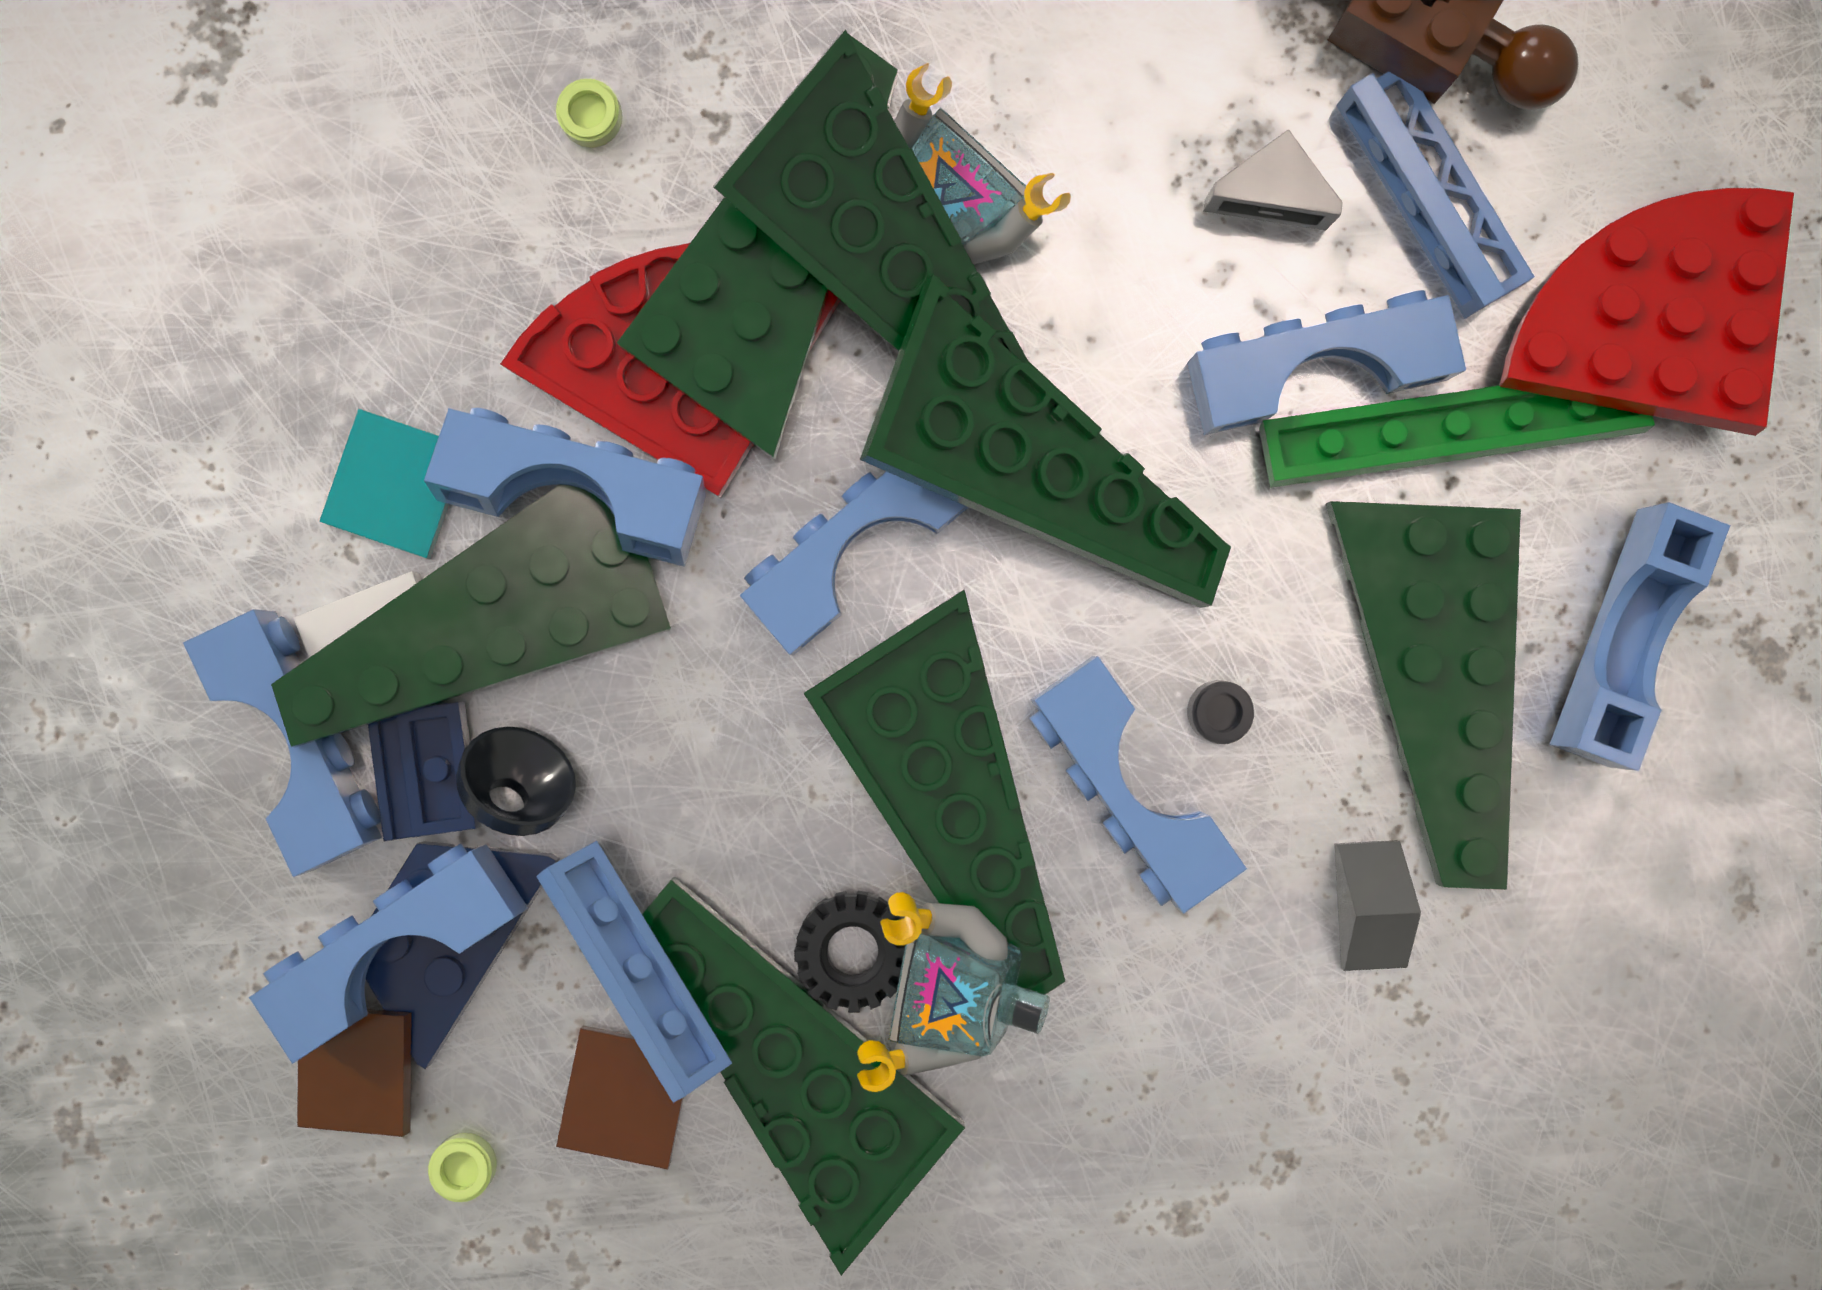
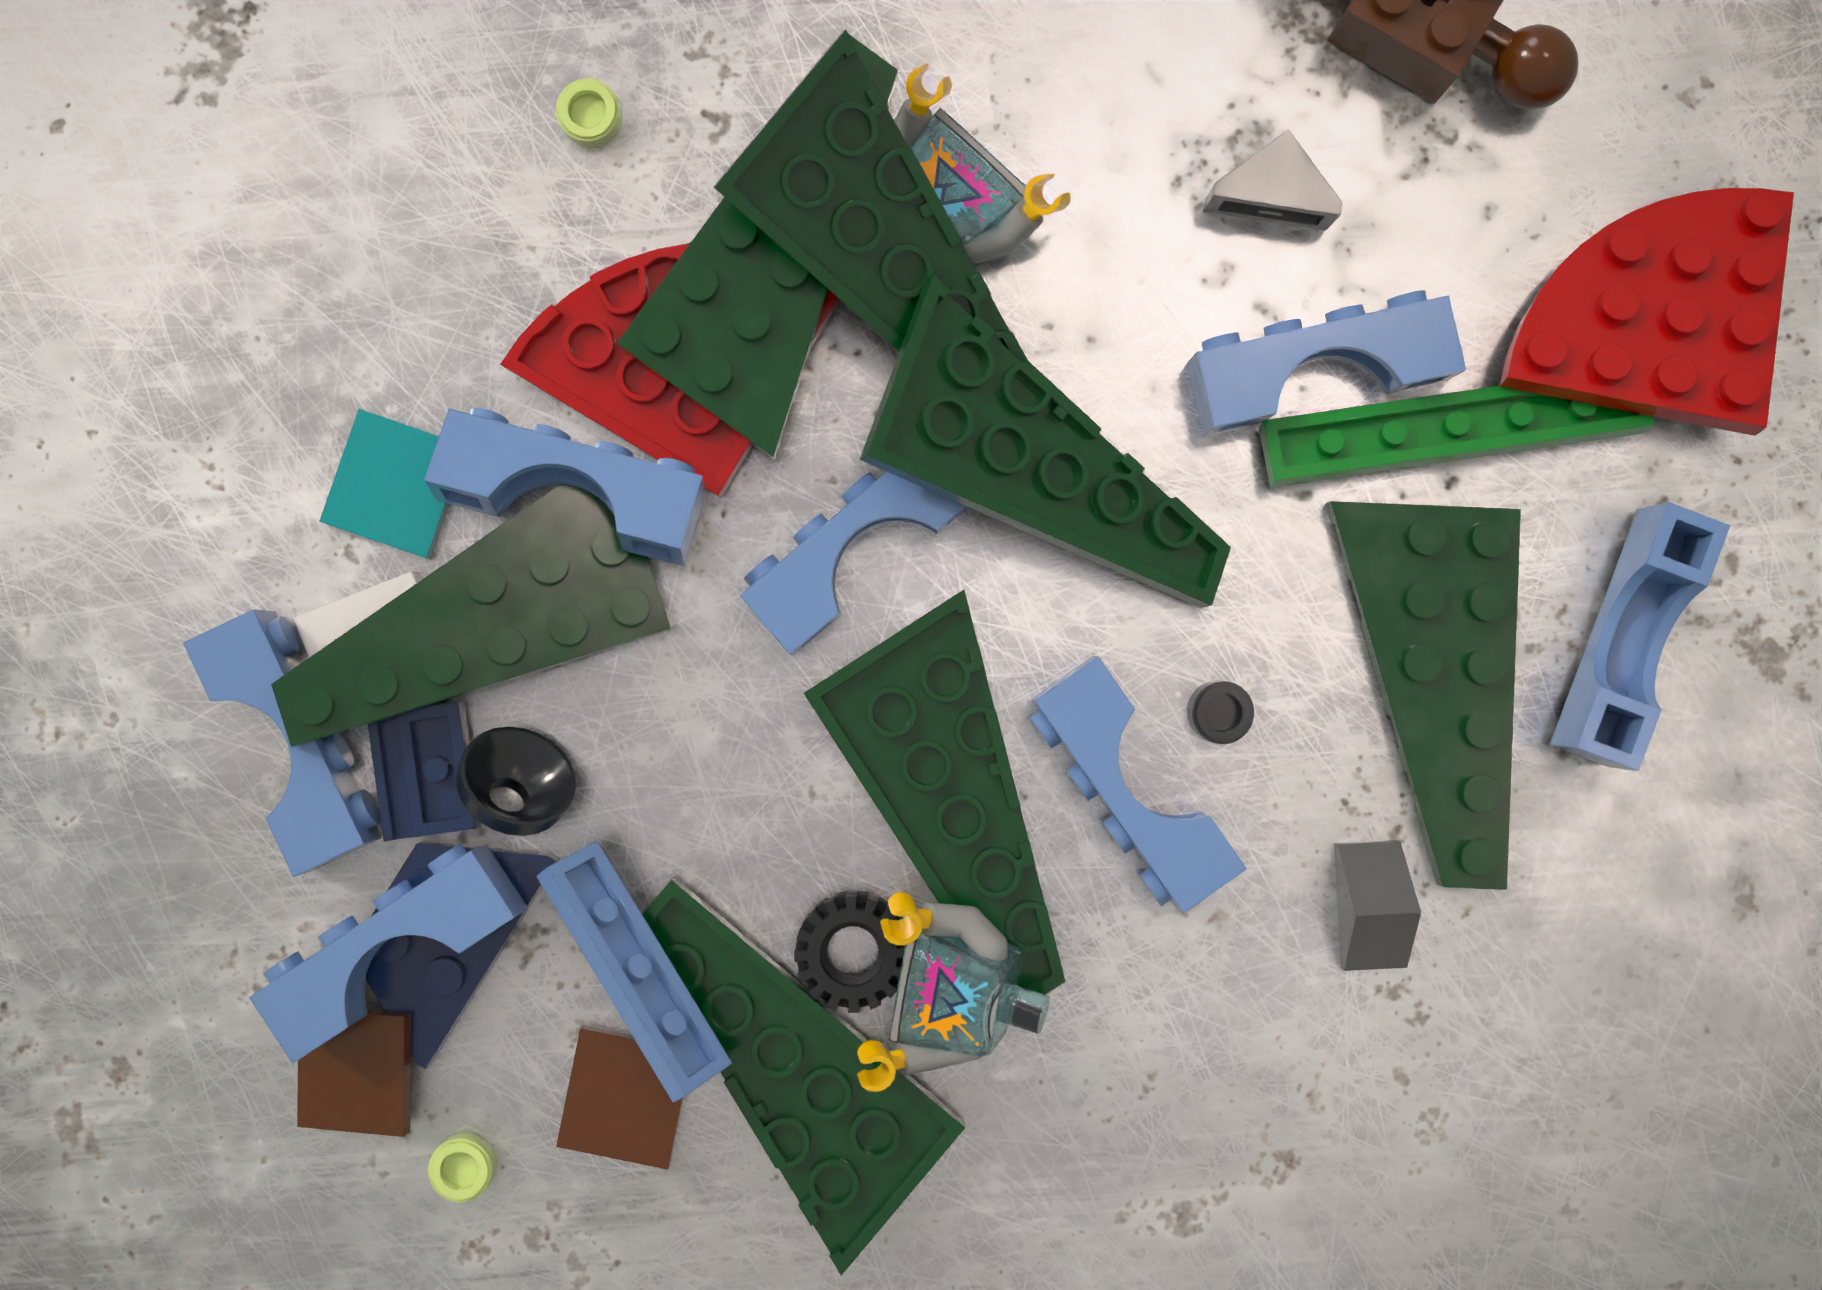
medium blue fence [1336,72,1535,319] -> none

